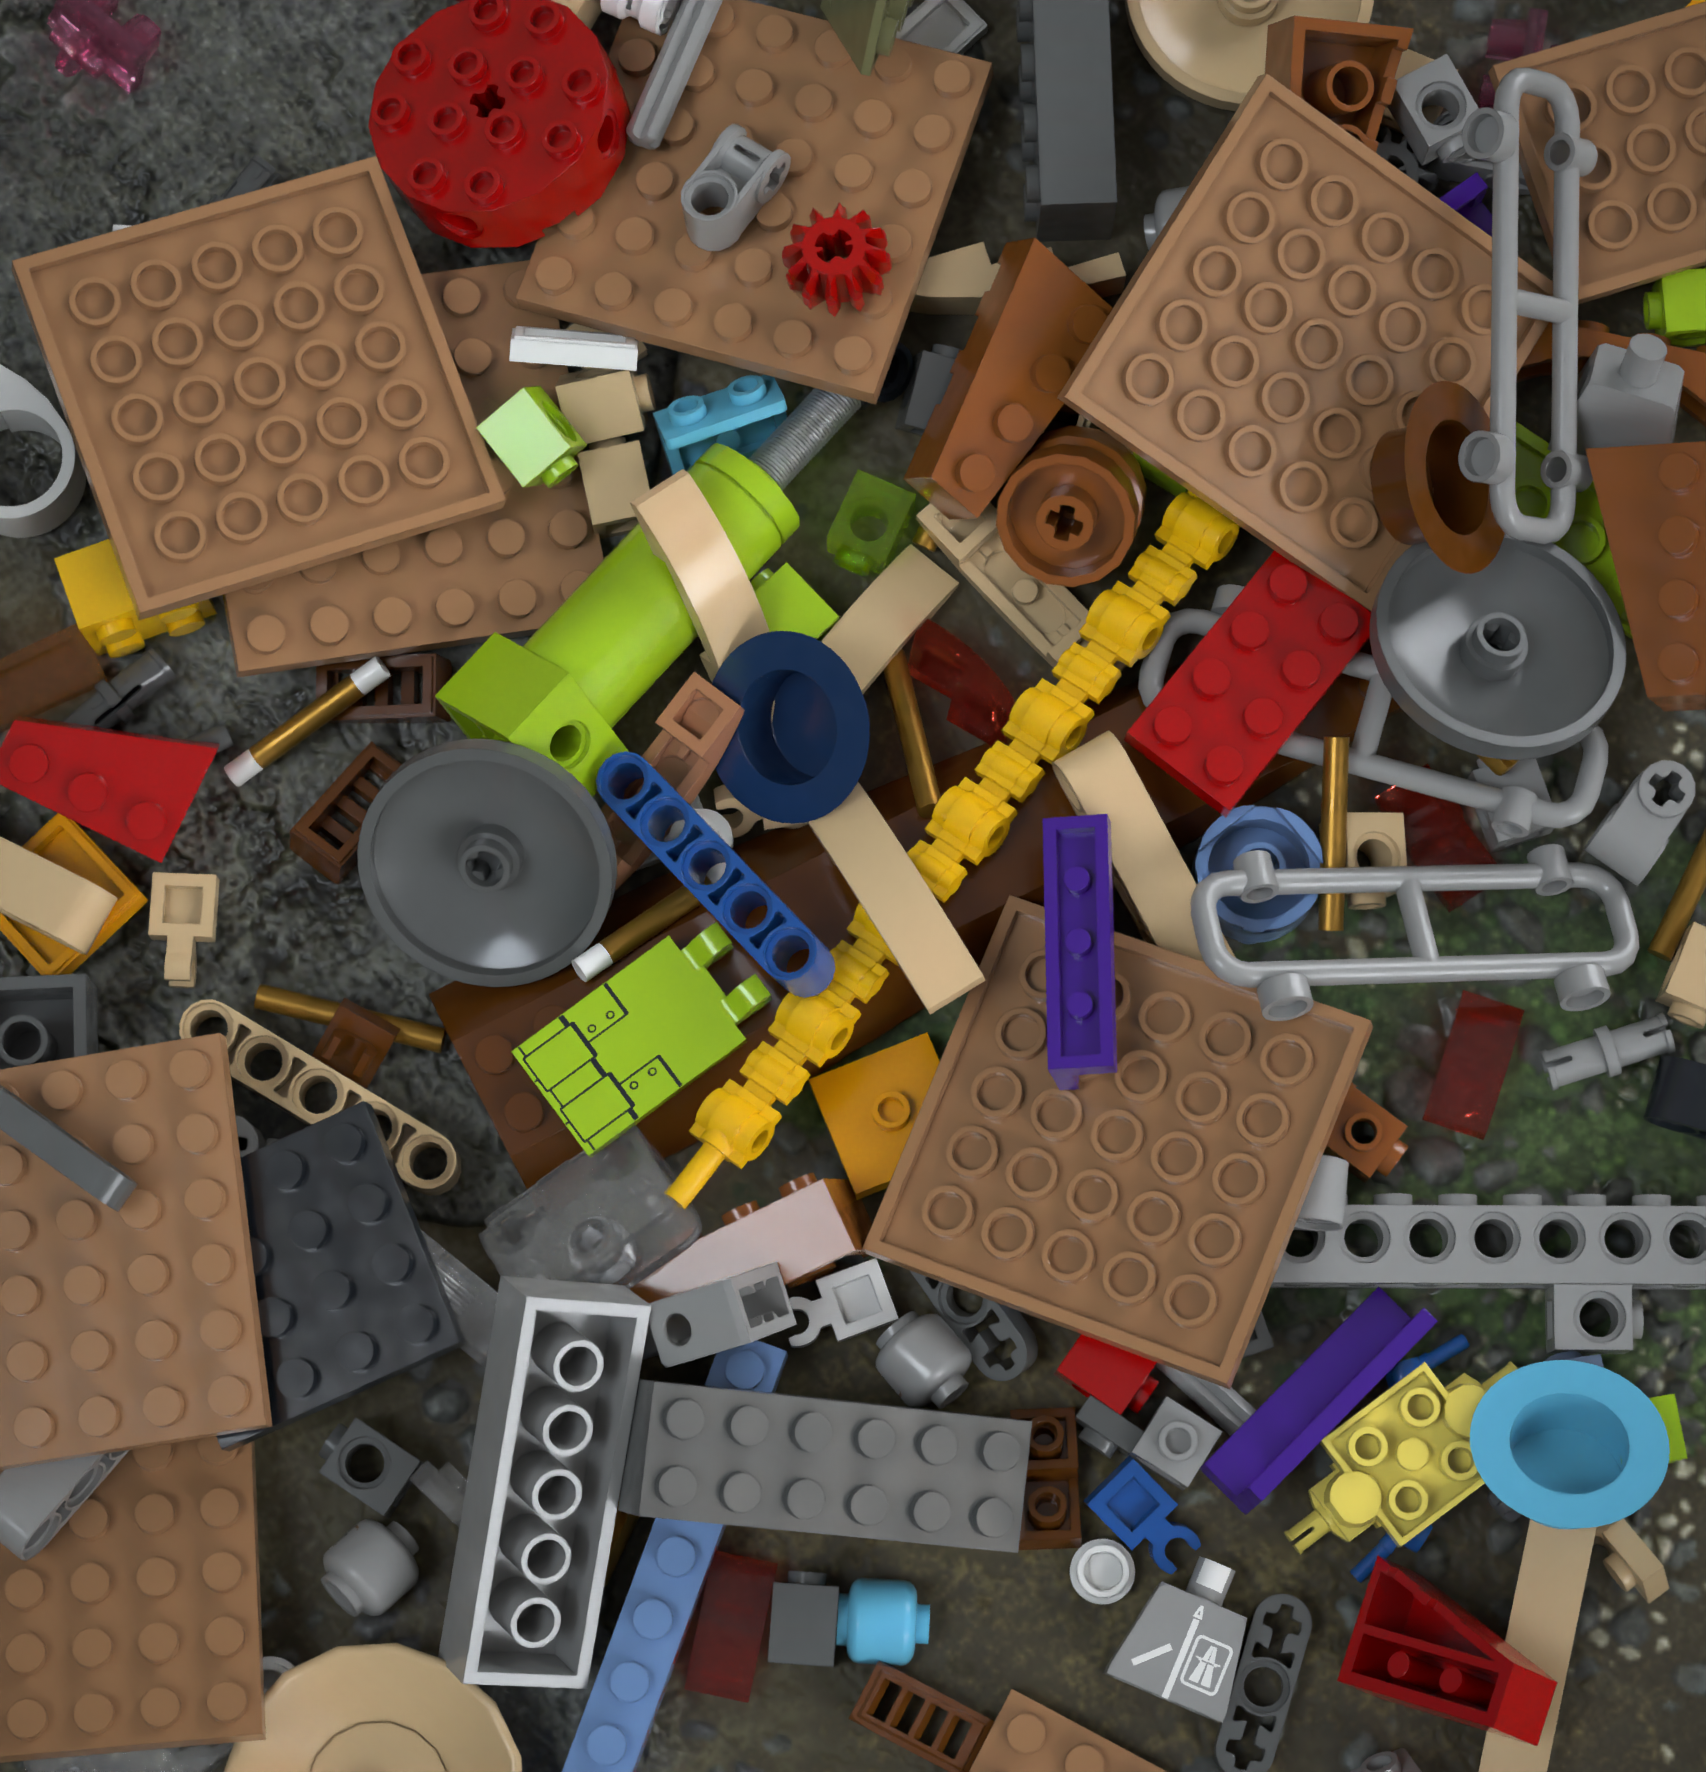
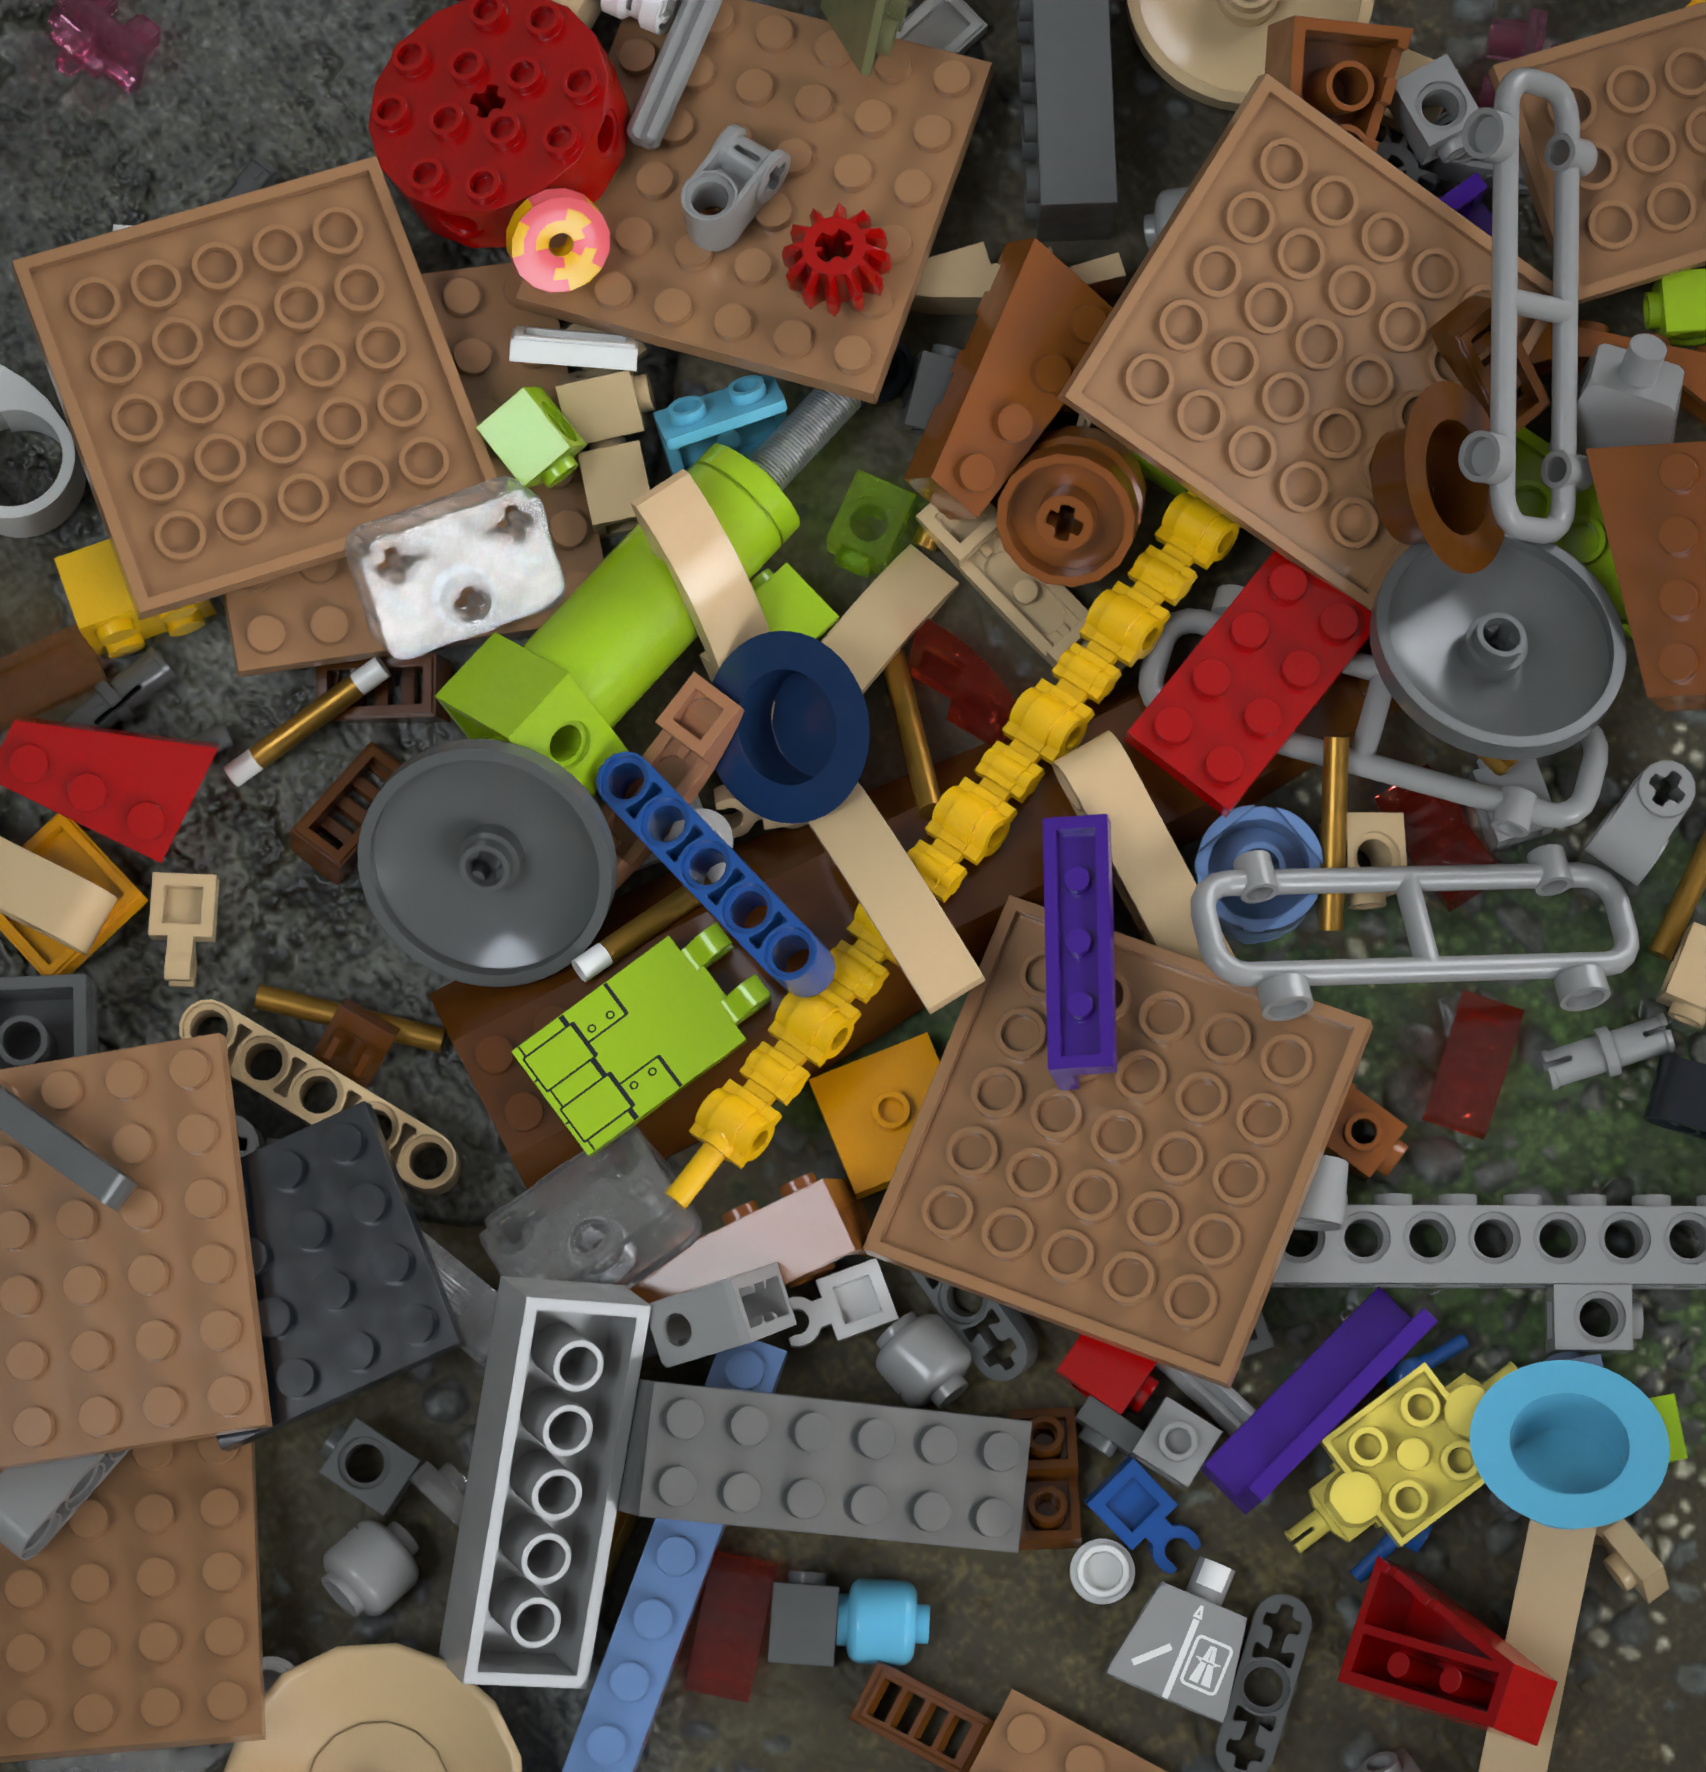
none -> clear axle [345,476,566,660]
none -> piece [506,188,610,293]
none -> reddish brown slope [1429,296,1552,433]

